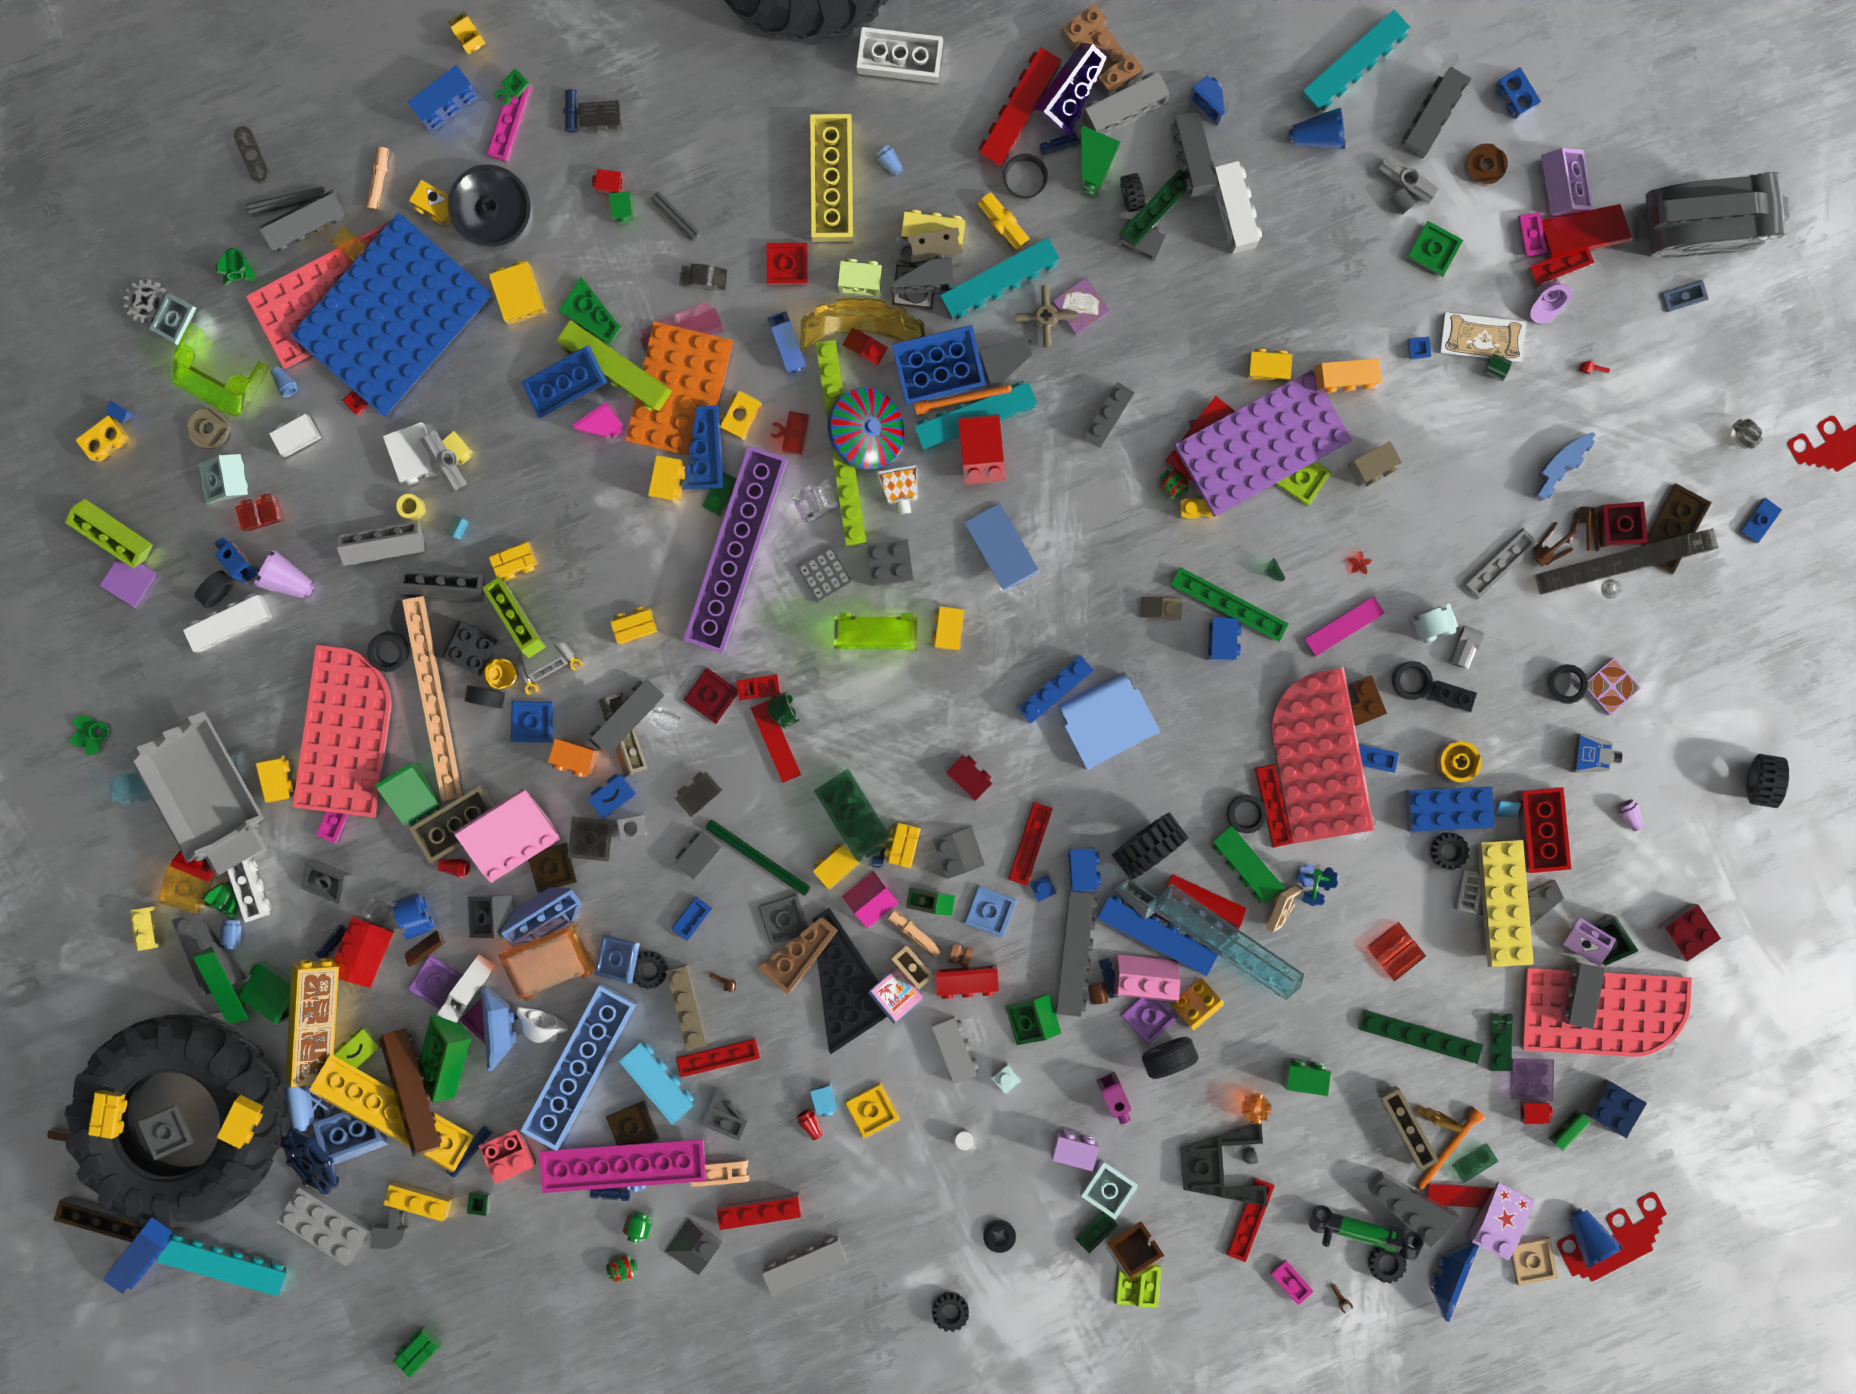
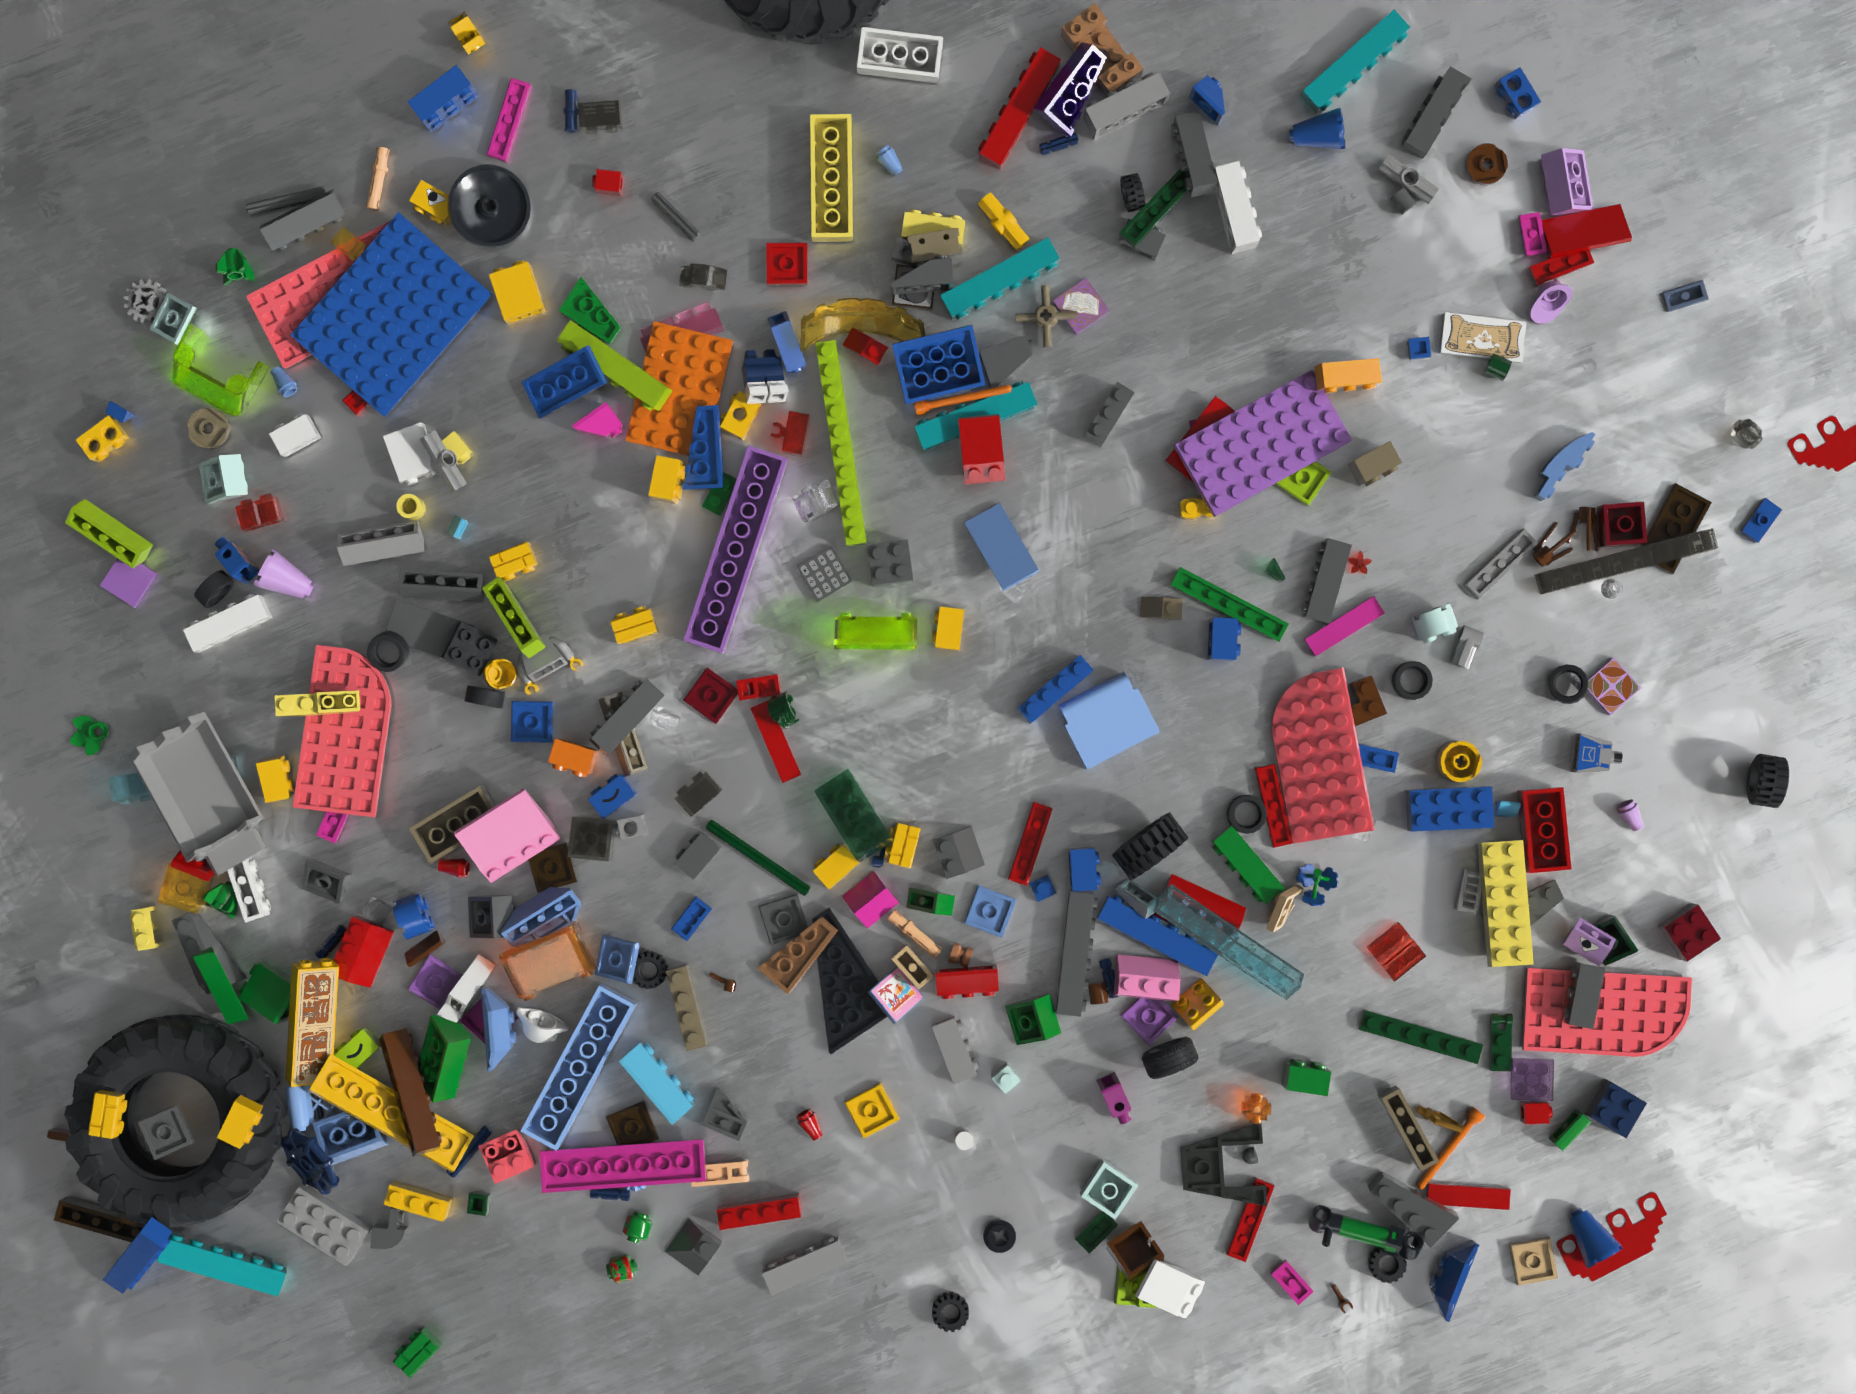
medium blue brick [220,920,242,949] -> none
clear smoke beam [234,126,270,184] -> none
slope [375,763,443,827] -> none
light nougat plate [402,596,463,802] -> none
green plate [494,68,531,106] -> none
green brick [609,191,634,224] -> none
red tile [676,1038,760,1078] -> none
medium azure brick [810,1083,838,1117] -> none
dish [827,387,904,470] -> none
yellowish green brick [838,259,882,297] -> none
torso [878,465,917,515] -> none
dark red brick [946,755,993,801] -> none
black tyre [1003,153,1048,199] -> none
lavender brick [1051,1129,1099,1171] -> none
green slope [1079,126,1120,196] -> none
green head [1158,469,1189,500] -> none
yellow brick [1247,349,1292,382] -> none
green plate [1407,221,1463,277] -> none
black brick [1427,680,1477,713] -> none
black tyre [1430,833,1470,870] -> none
clear green plate [1452,1143,1499,1183] -> none
lavender slope [1468,1181,1535,1261] -> none
red hand [1579,361,1610,374] -> none
dark grey piece [1634,172,1790,258] -> none
none -> light yellow slope [275,690,360,717]
none -> hips [741,349,789,404]
none -> white slope [1135,1259,1205,1318]
none -> dark grey brick [1301,538,1352,625]

